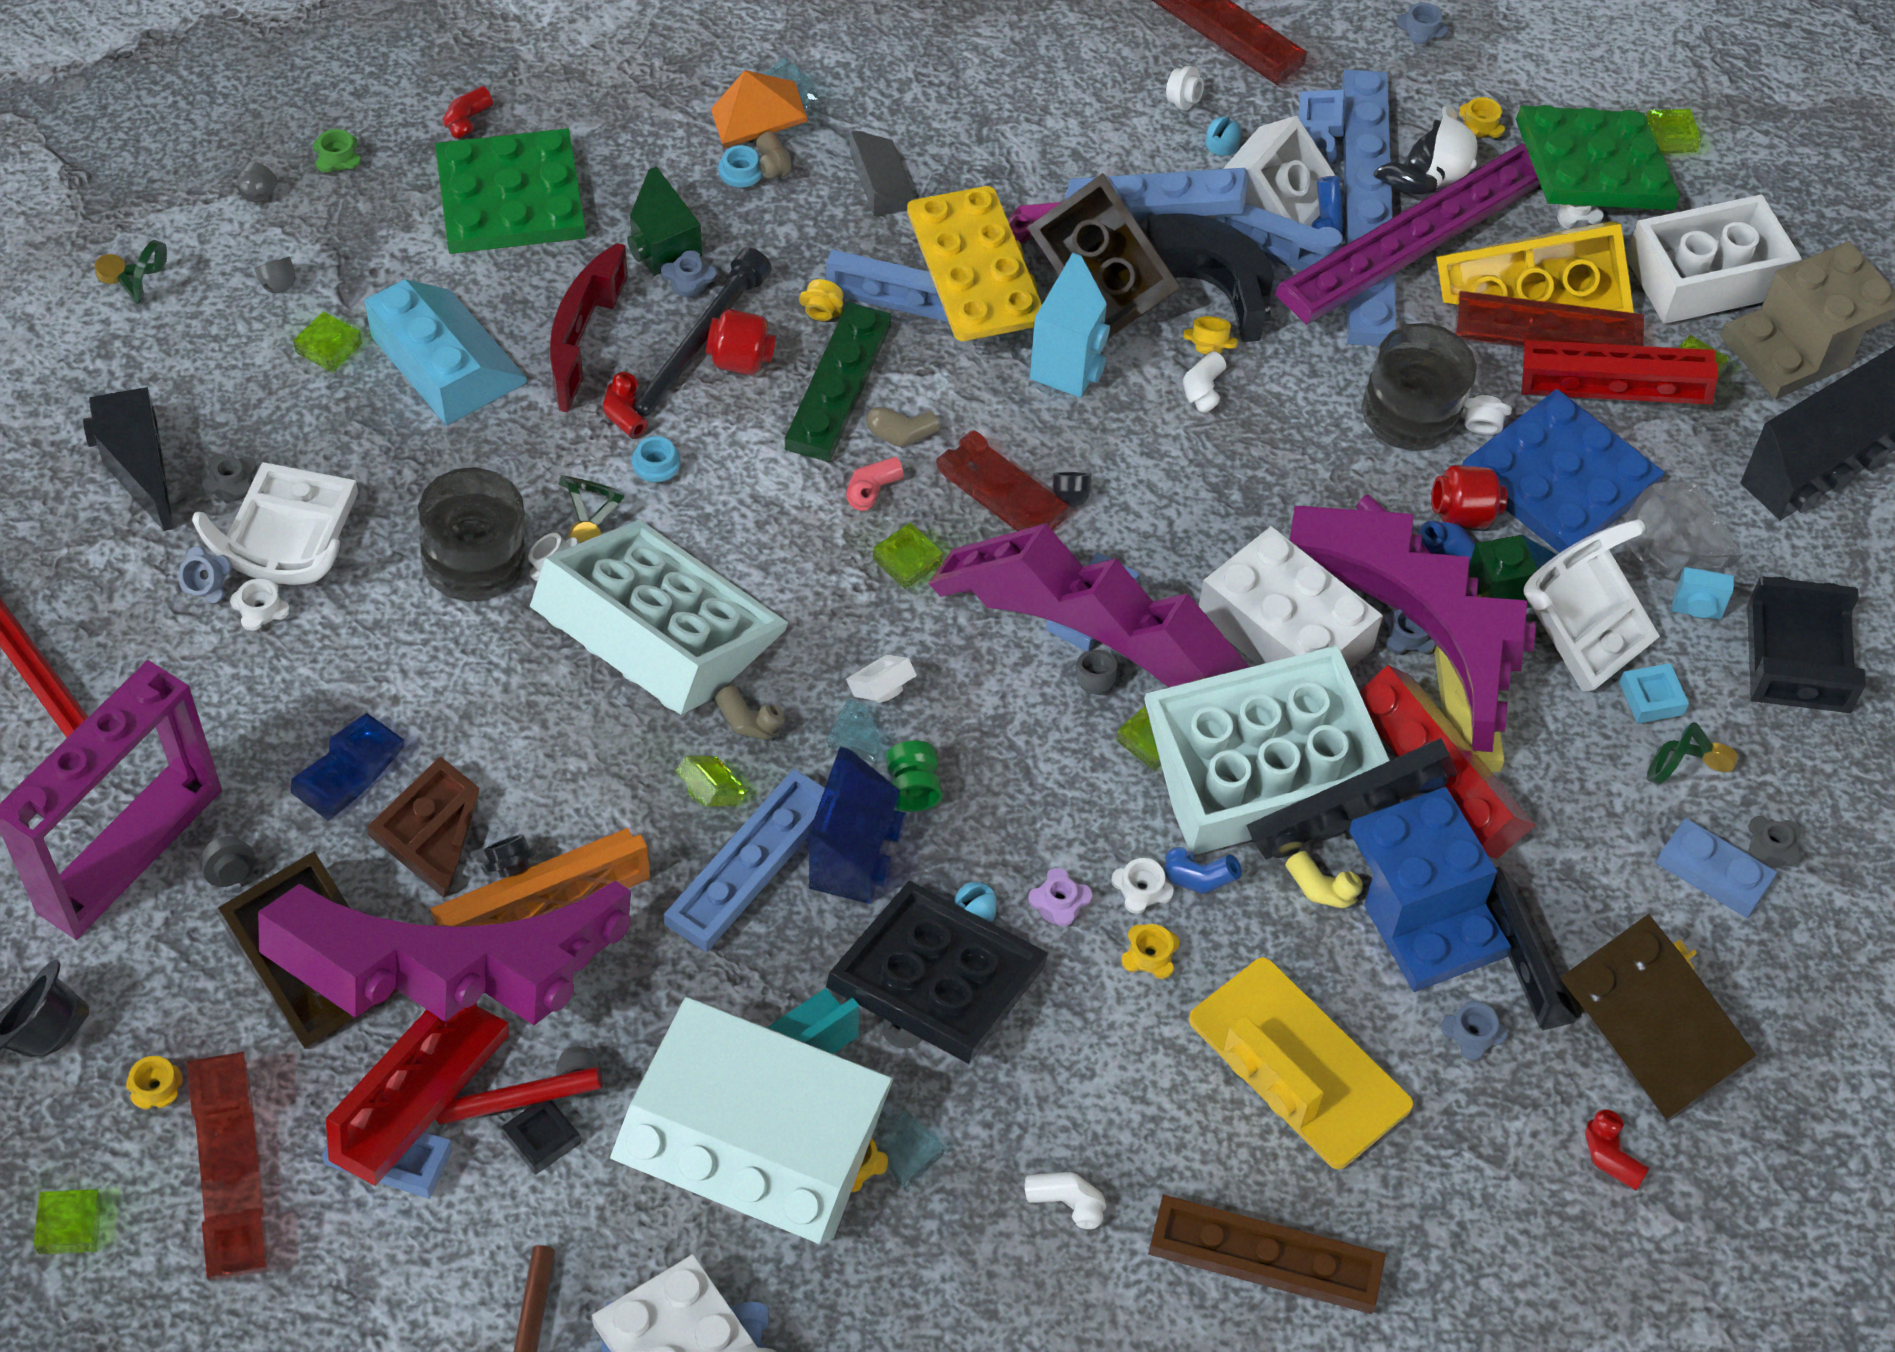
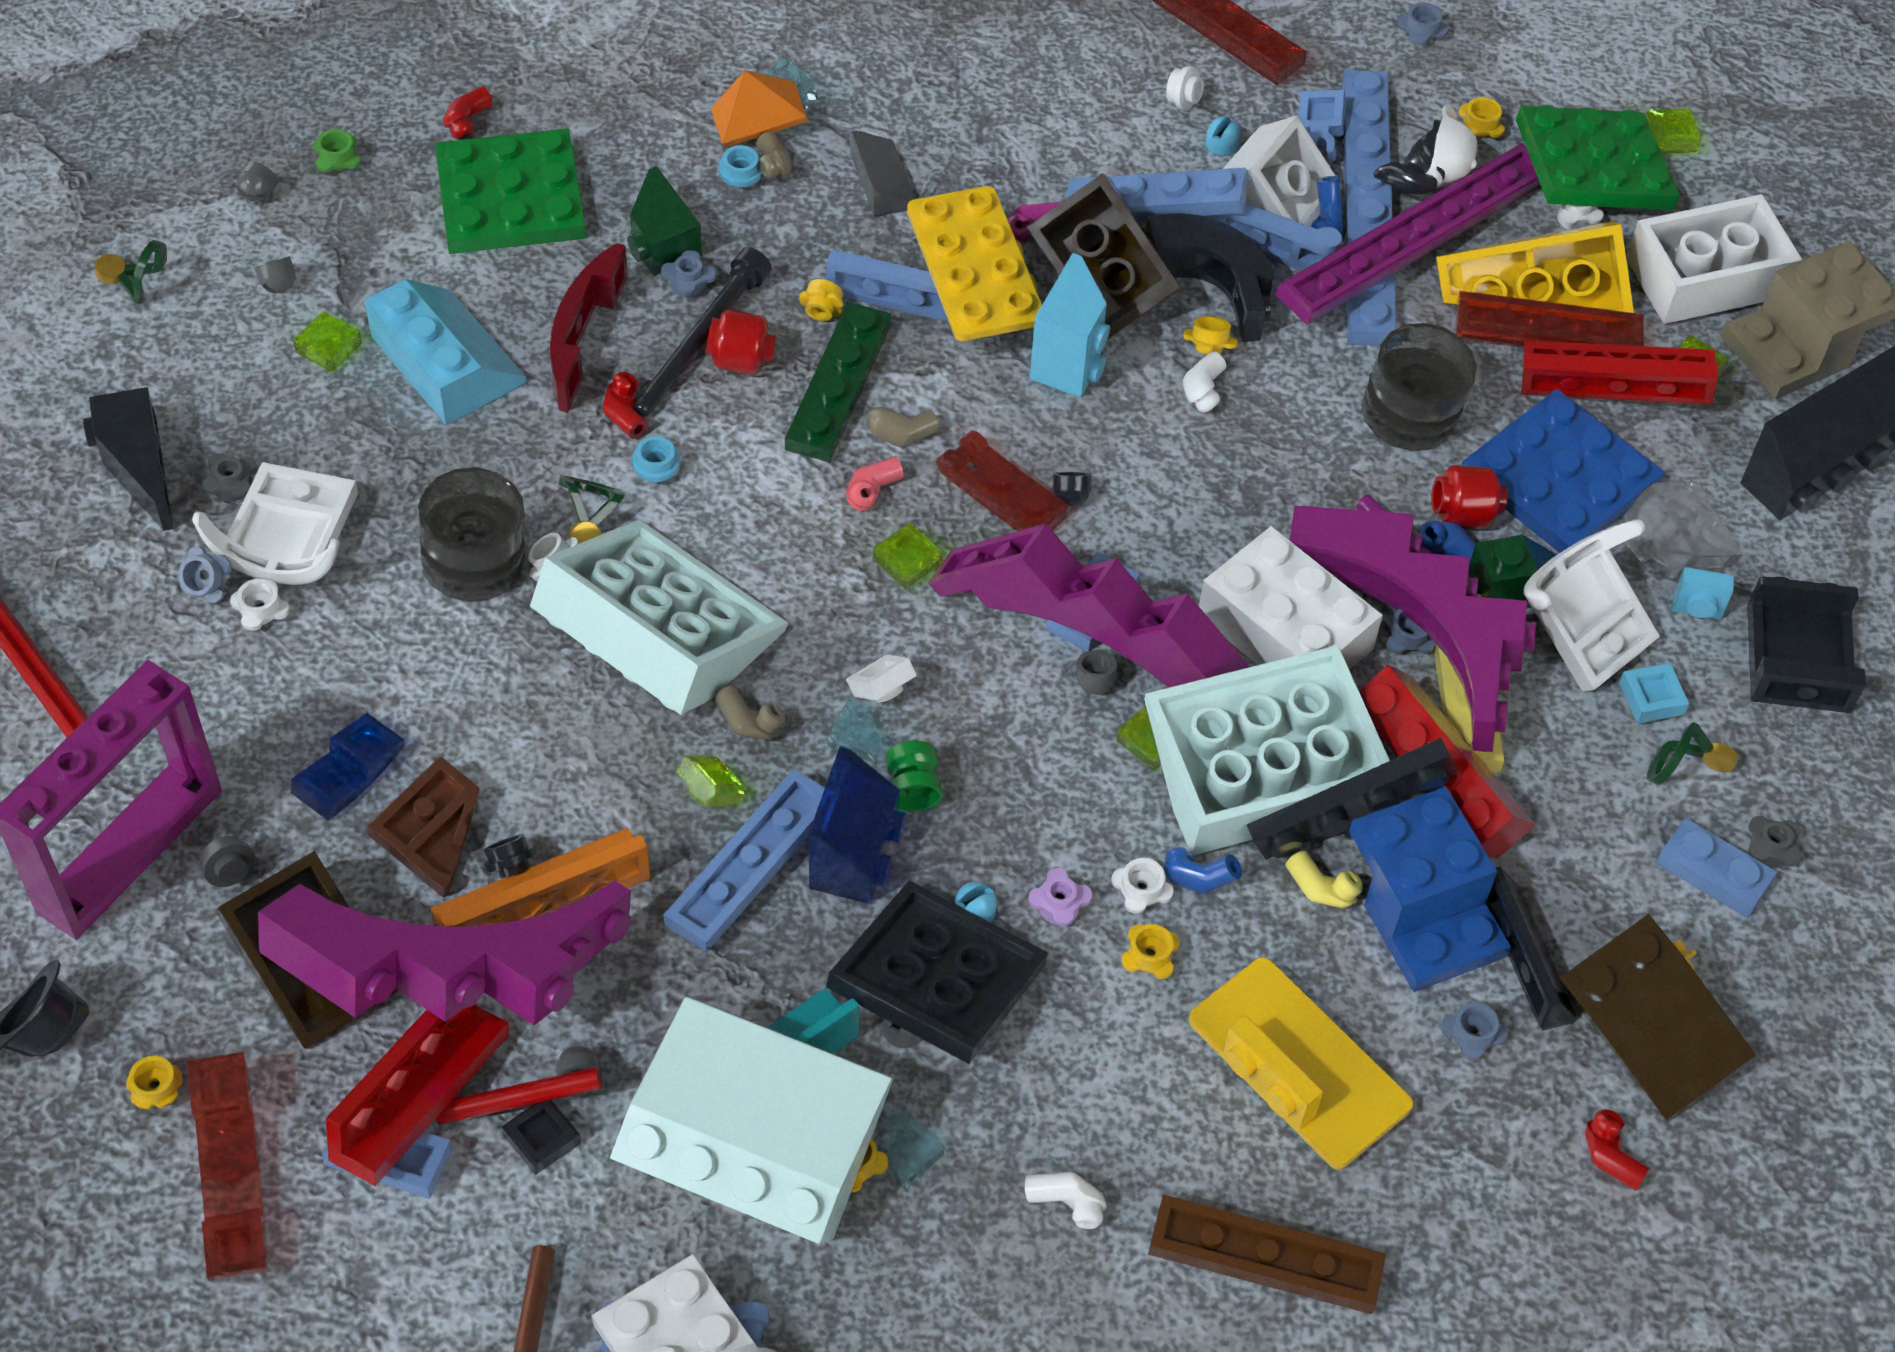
clear neon green plate [33,1189,102,1255] -> none
white plate [1461,395,1512,435] -> none

